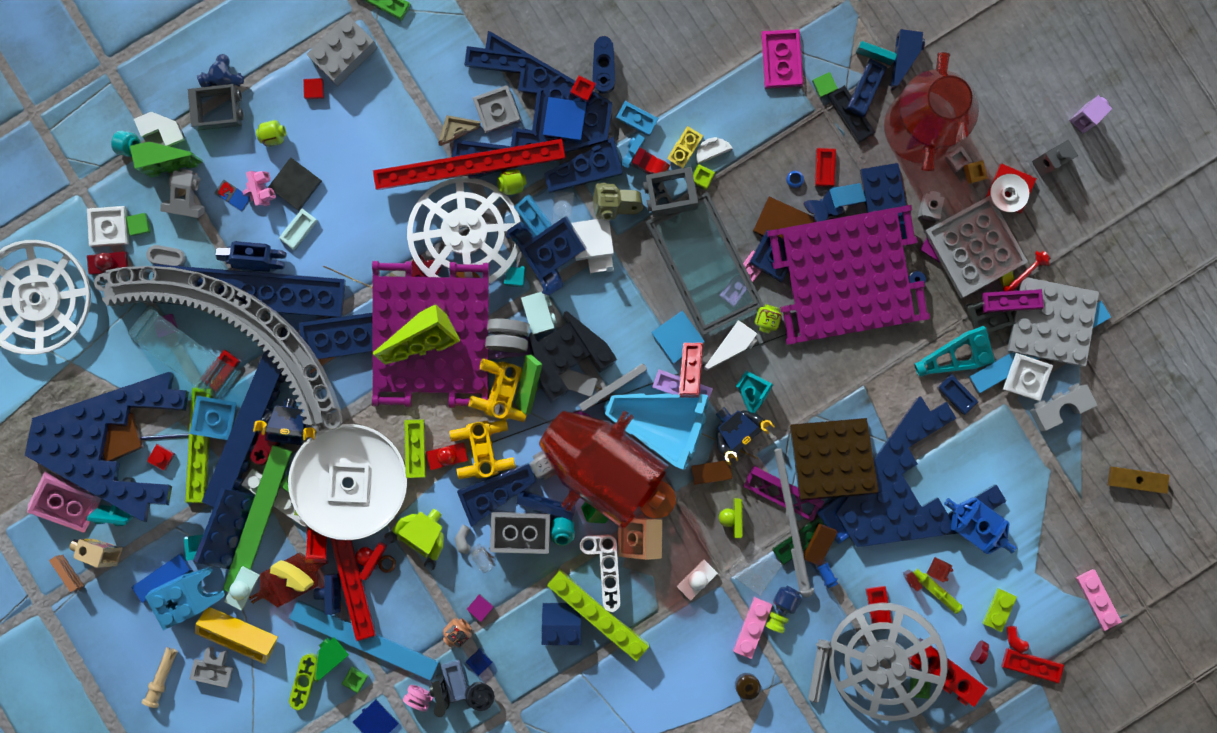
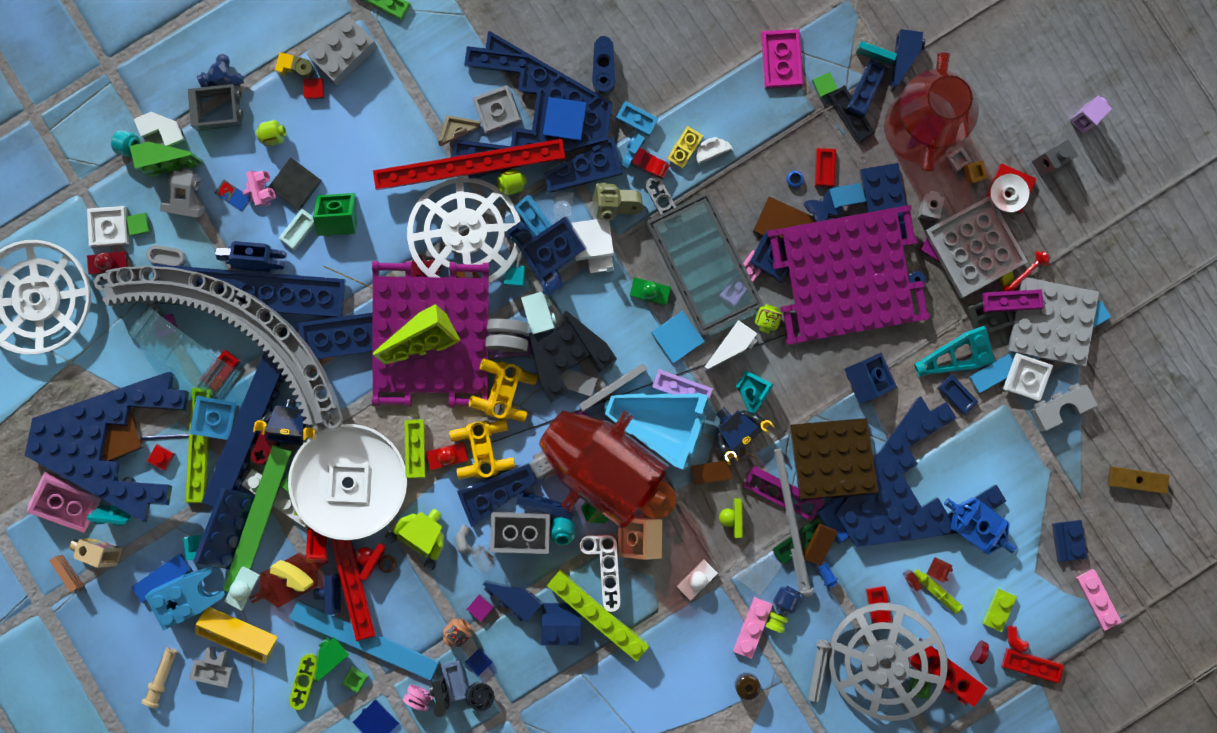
bright green tile [515,355,542,414] -> none
red tile [570,75,596,102] -> none
dark grey window [643,167,698,217] -> none
tile [679,343,703,398] -> none
lime tile [693,164,715,190] -> none
none -> leg [275,52,315,79]
none -> green slope [313,193,357,236]
none -> dark blue slope [483,580,543,622]
none -> green tile [629,277,671,306]
none -> dark blue slope [844,352,897,404]
none -> dark blue plate [1052,520,1087,562]

